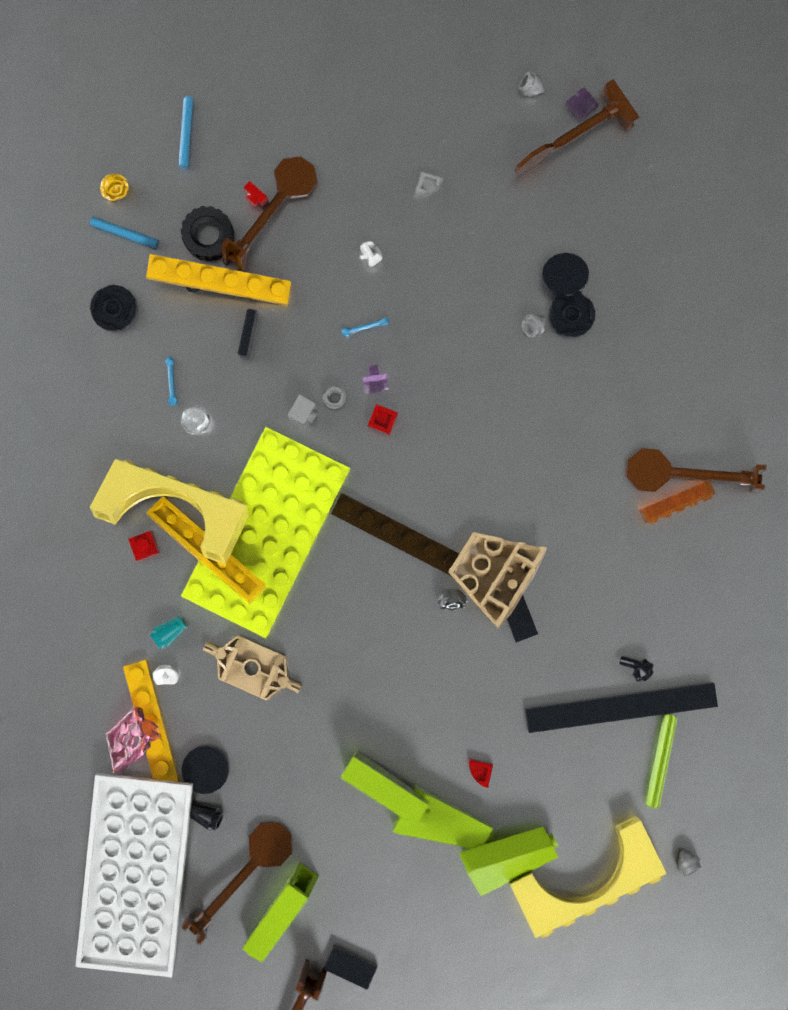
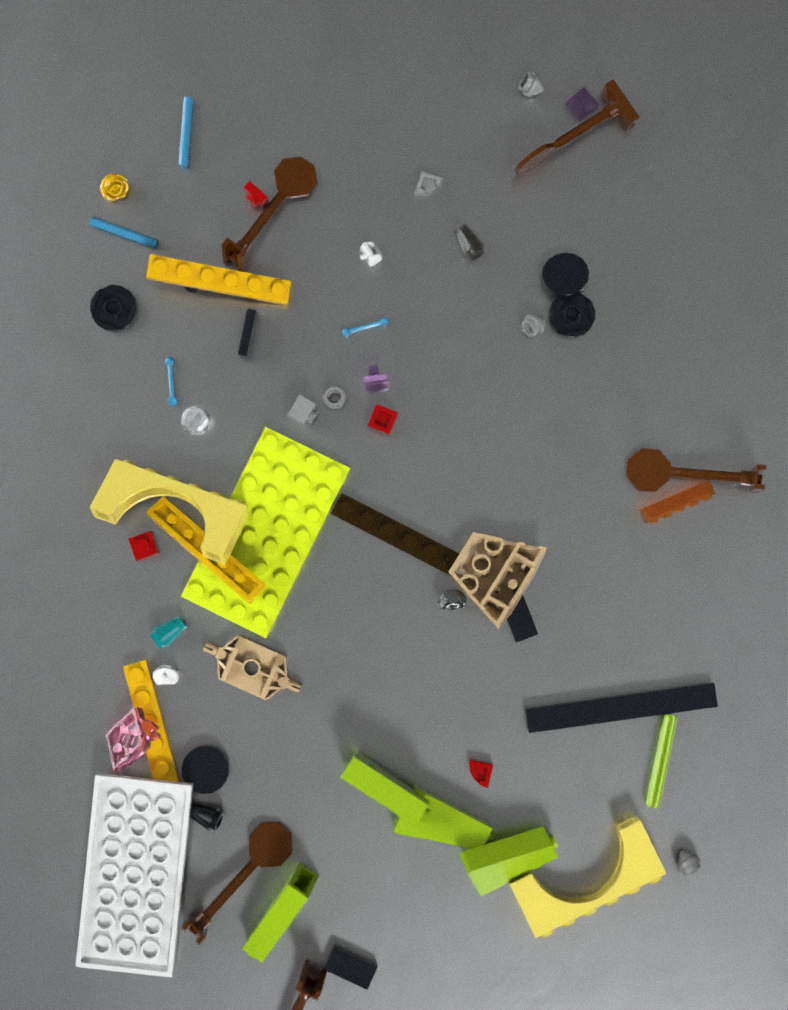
black tyre [181,206,234,261] -> none
black plate [619,656,654,682] -> none
none -> clear smoke cone [455,225,485,261]

